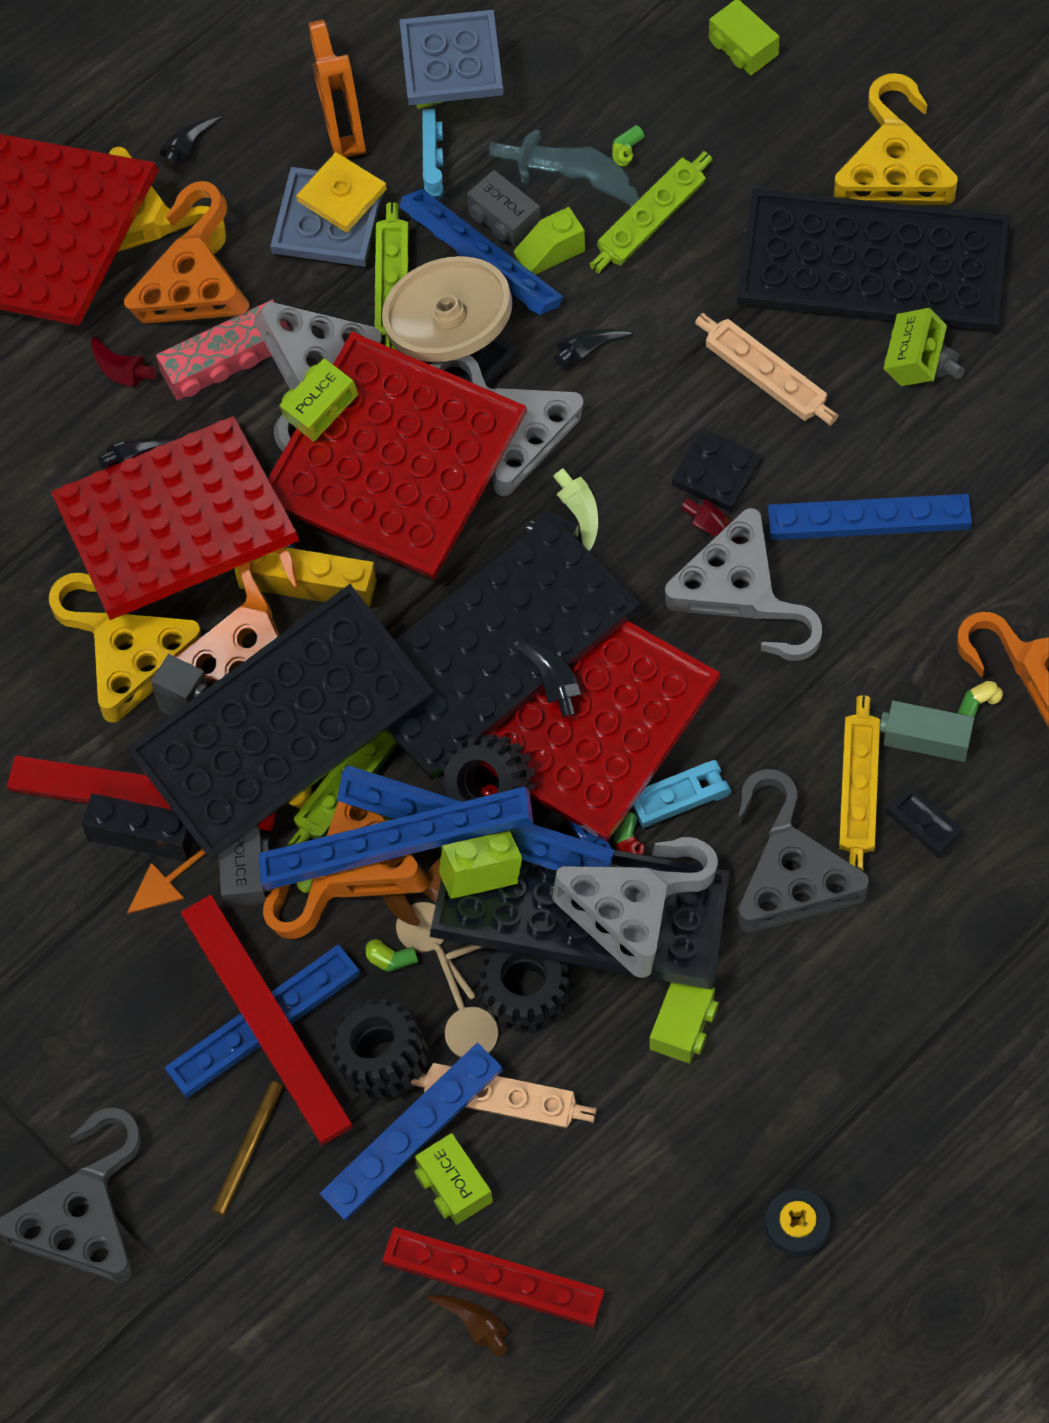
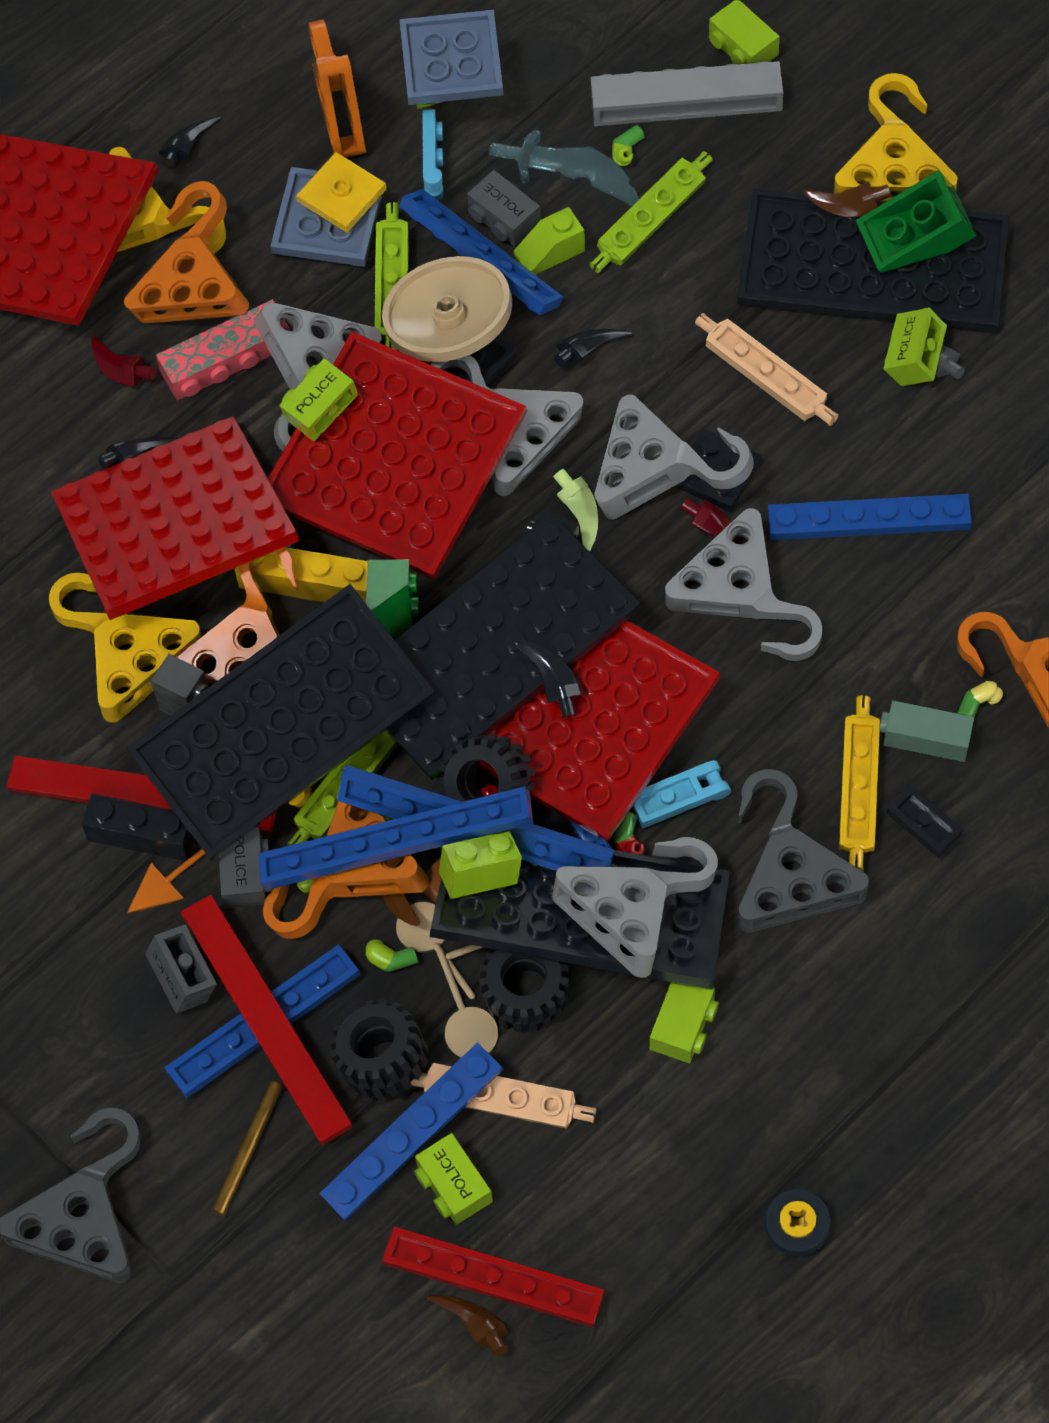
none -> dark grey brick [145,924,217,1014]
none -> green slope [366,559,419,640]
none -> light grey brick [591,61,783,126]
none -> light grey piece [594,395,754,520]
none -> reddish brown bar [804,181,892,217]
none -> green slope [856,170,977,273]

